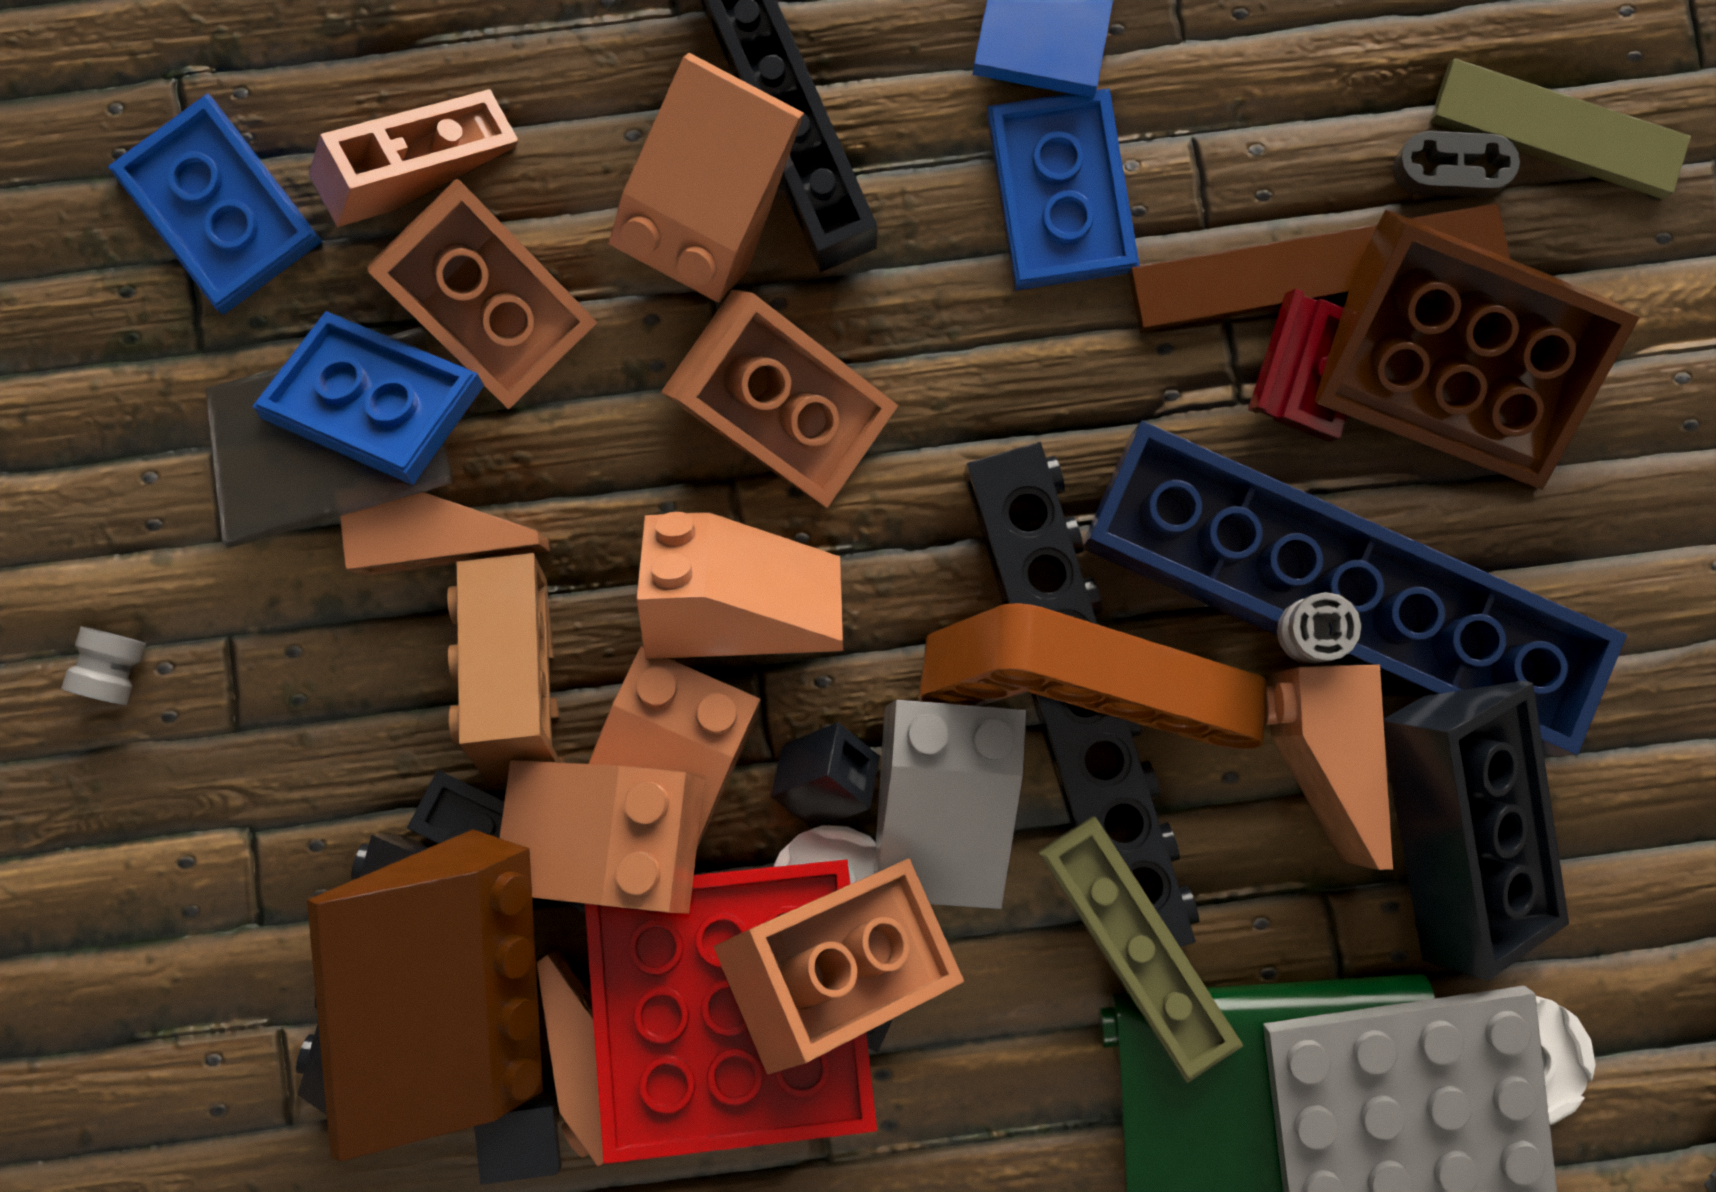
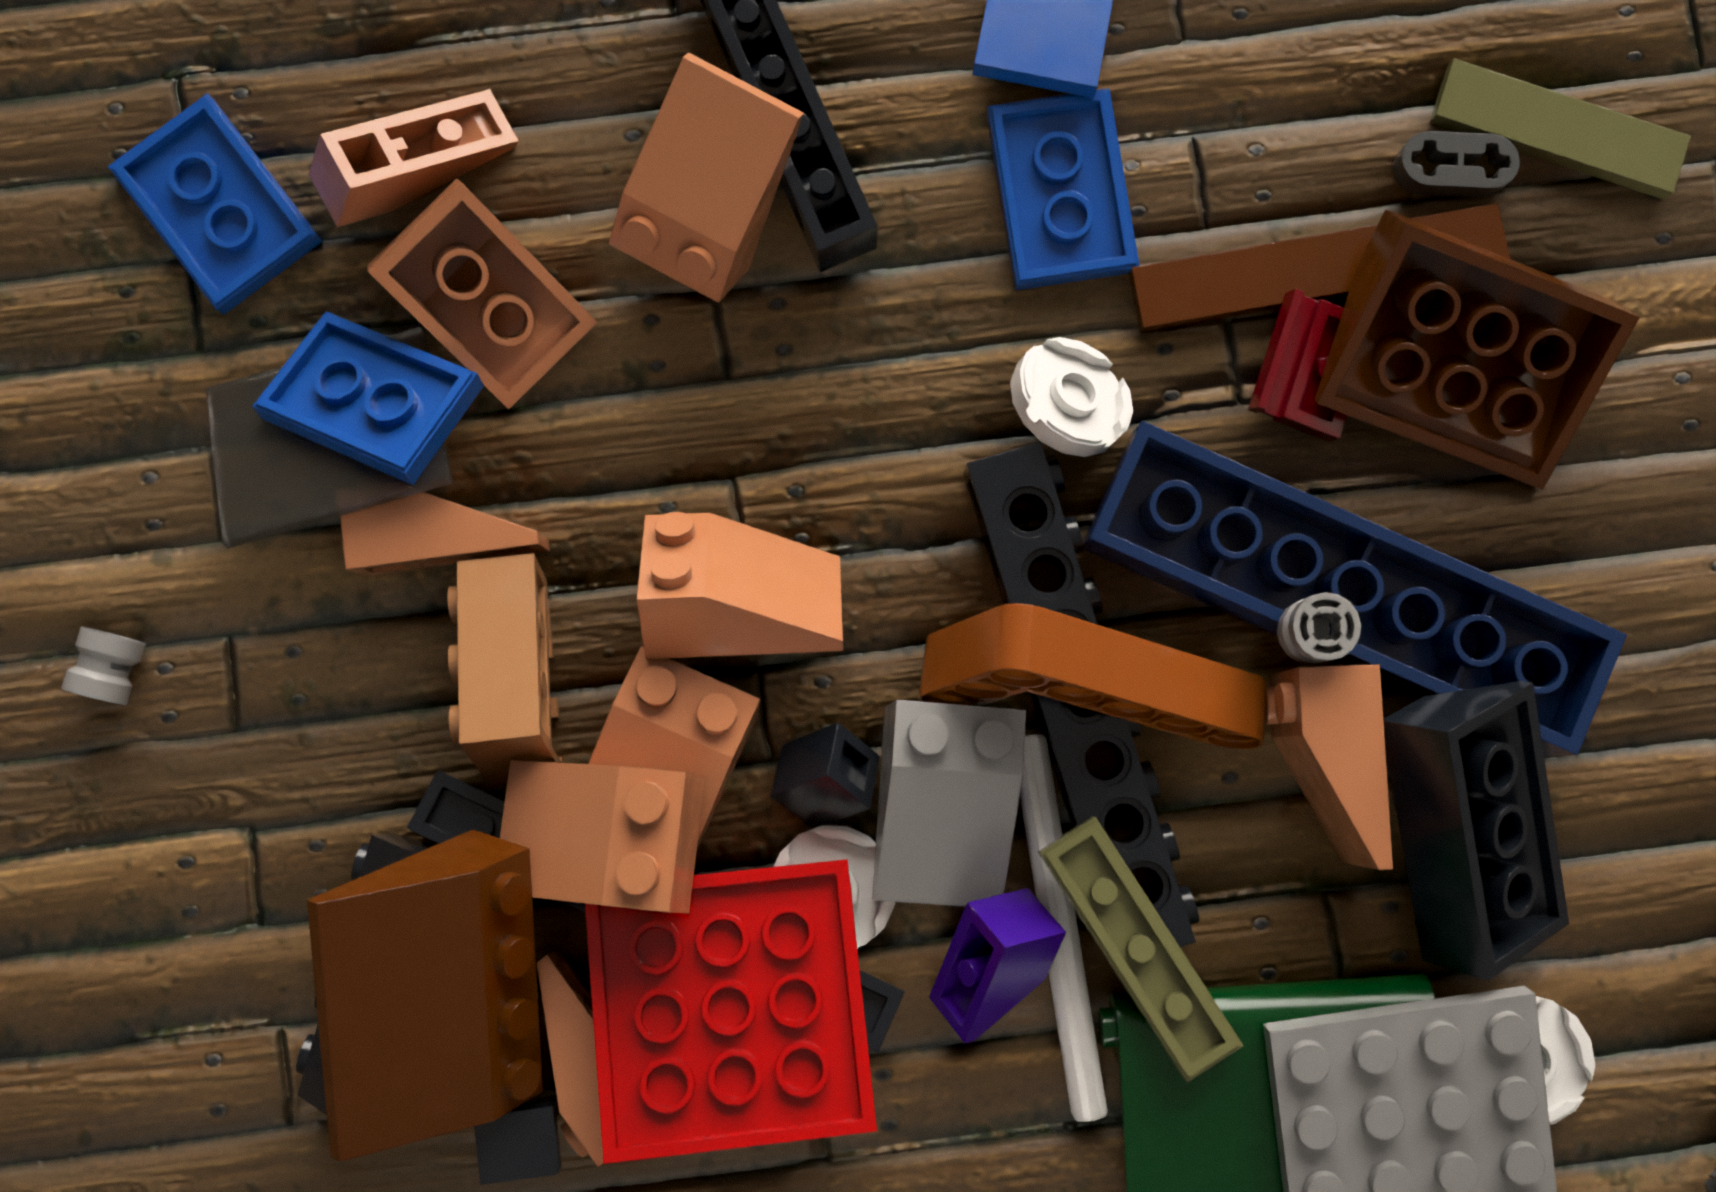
nougat slope [660,290,899,508] -> none
nougat slope [713,858,964,1075] -> none
none -> dark purple slope [929,888,1066,1043]
none -> white tile [1010,337,1133,457]
none -> white axle [1020,734,1108,1122]

